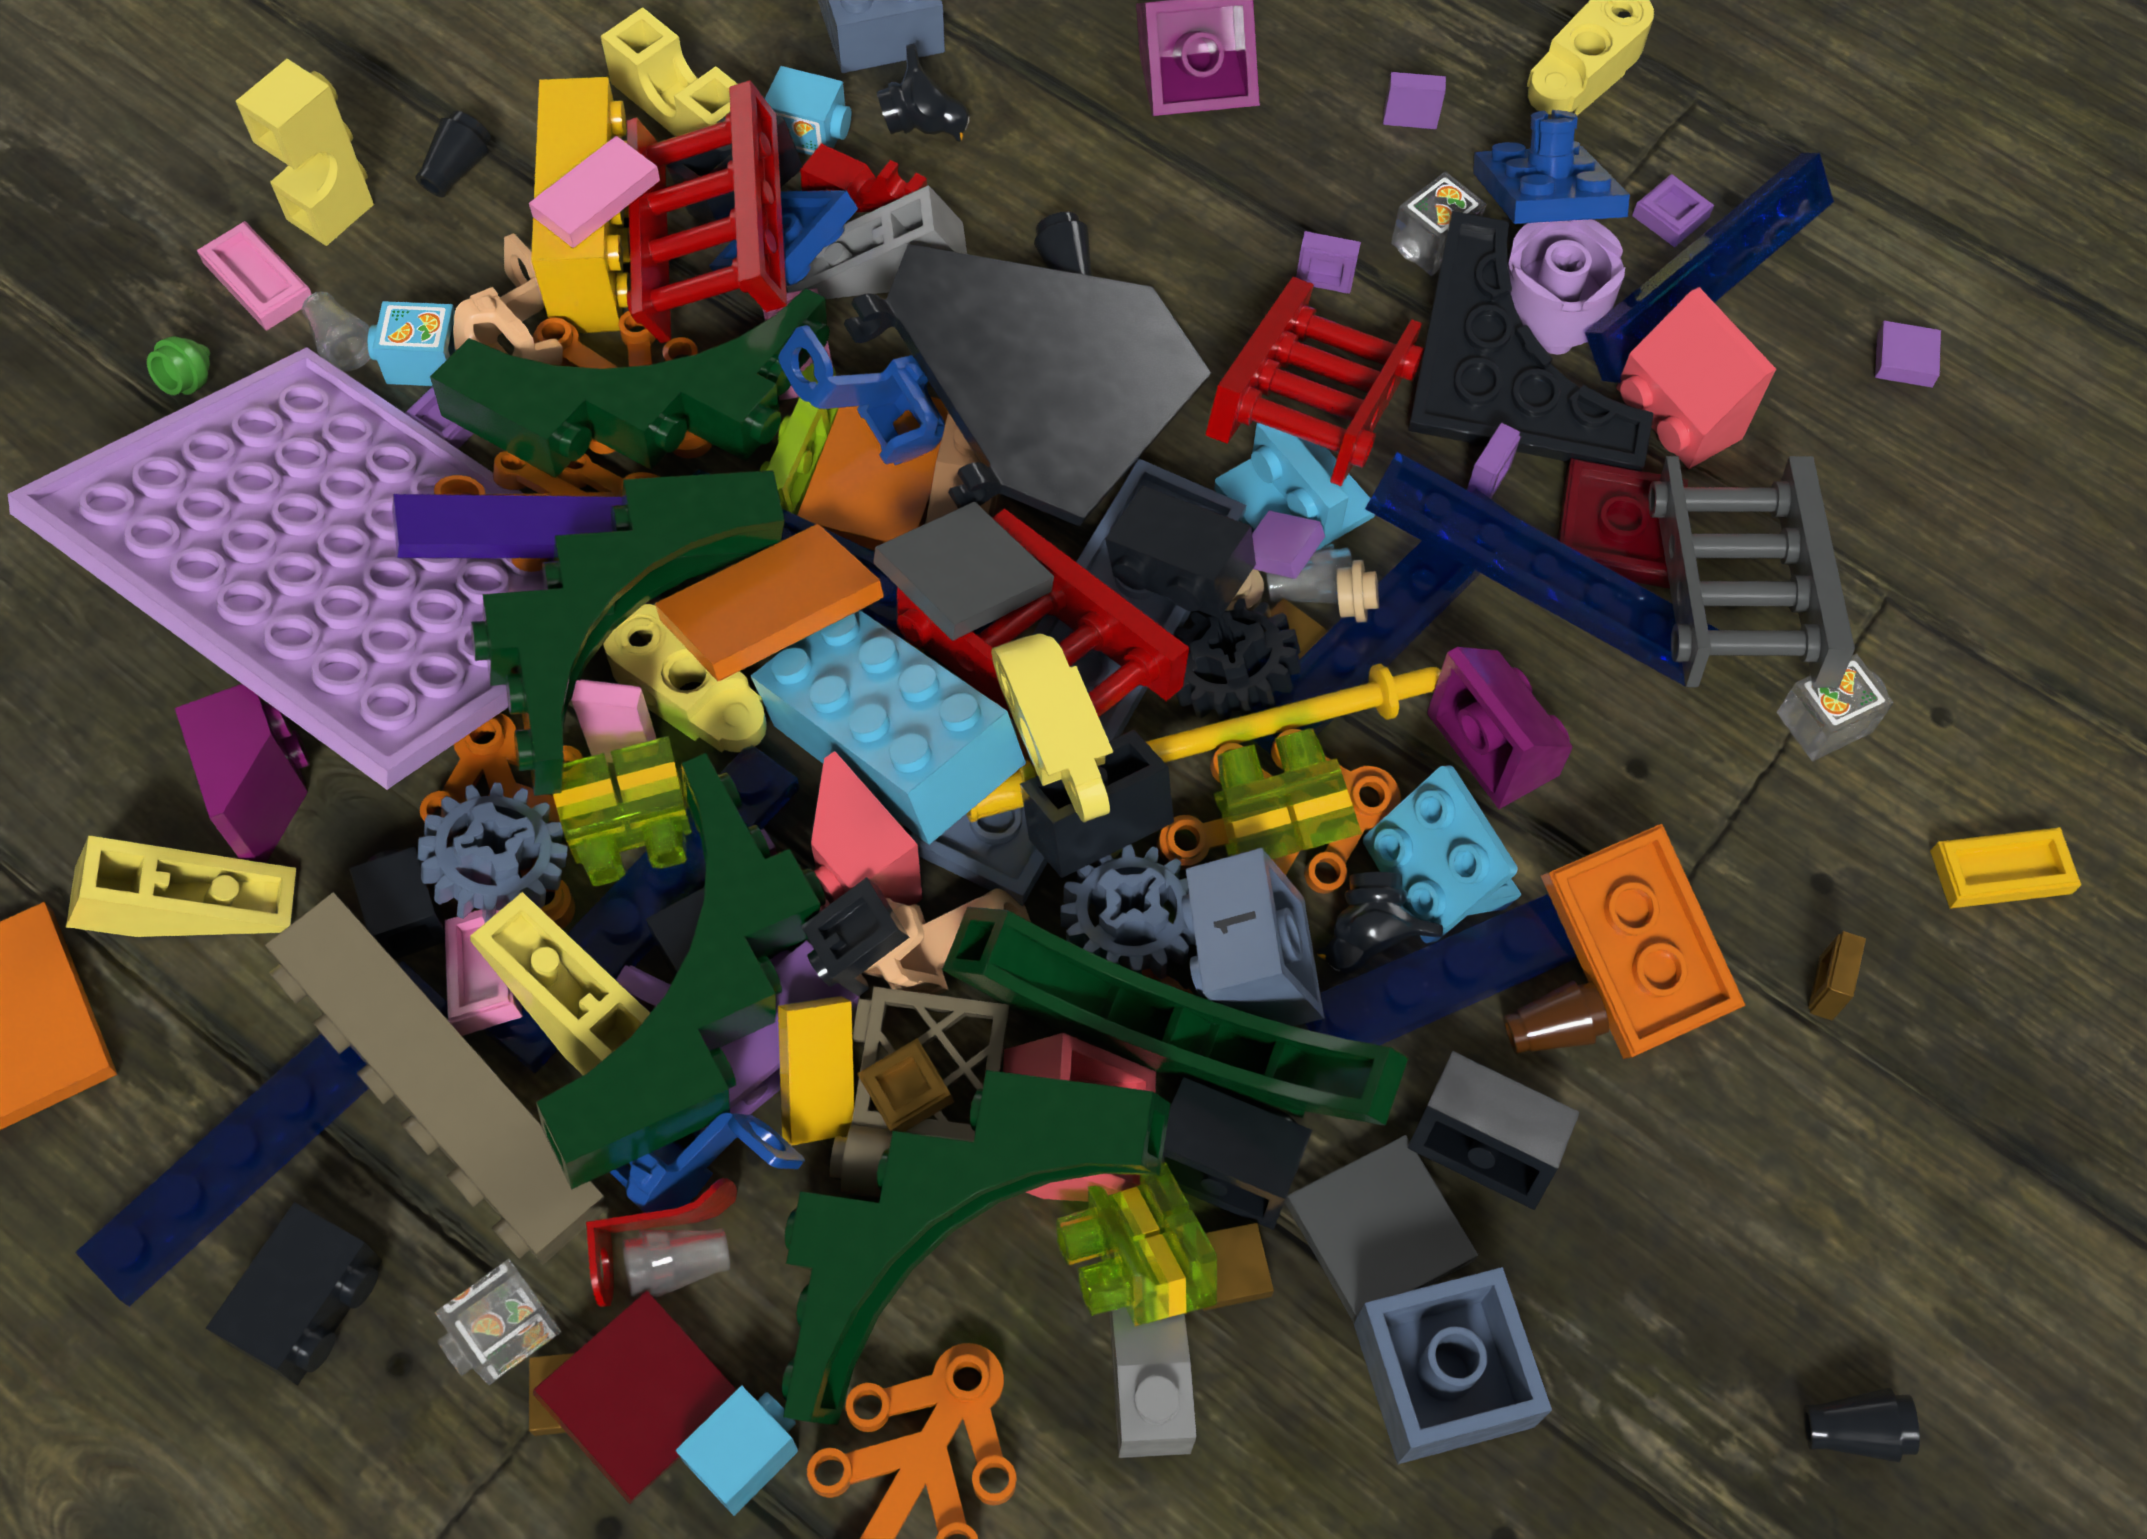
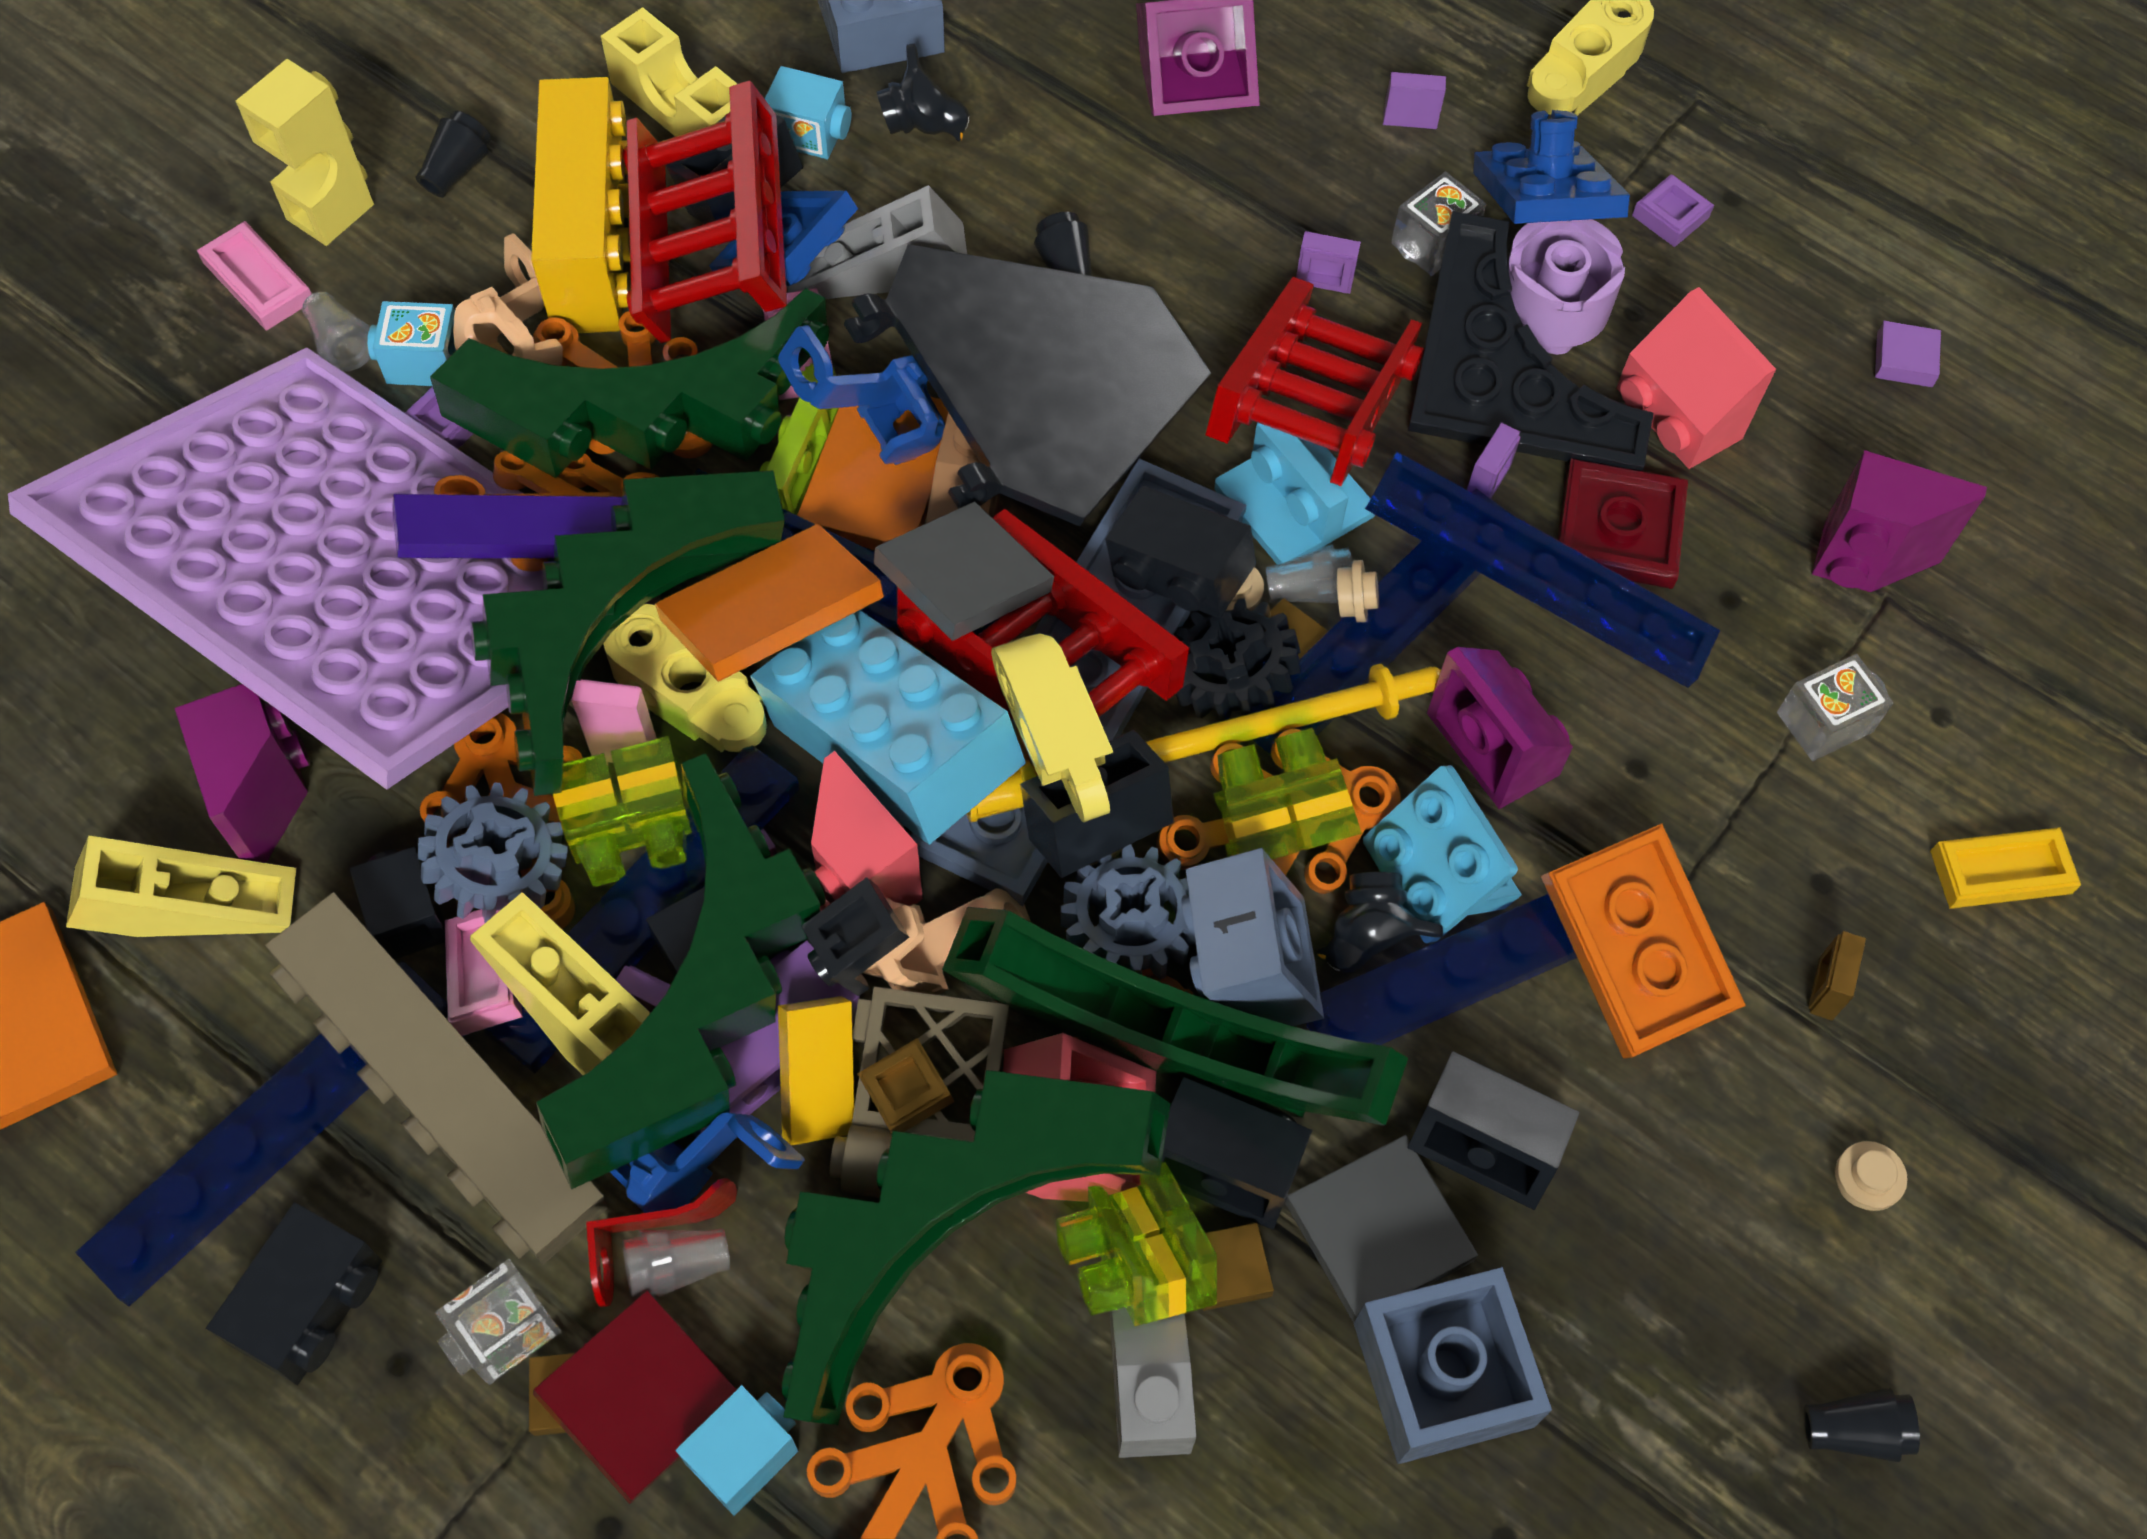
bright green plate [147,336,211,395] -> none
bright pink tile [529,136,660,248] -> none
red piece [800,143,927,212] -> none
medium lavender tile [1252,511,1325,579] -> none
reddish brown cone [1503,980,1609,1054] -> none
clear blue plate [1585,153,1834,383] -> none
dark grey fence [1648,456,1855,688] -> none
none -> magenta slope [1812,450,1987,592]
none -> tan plate [1835,1141,1907,1211]

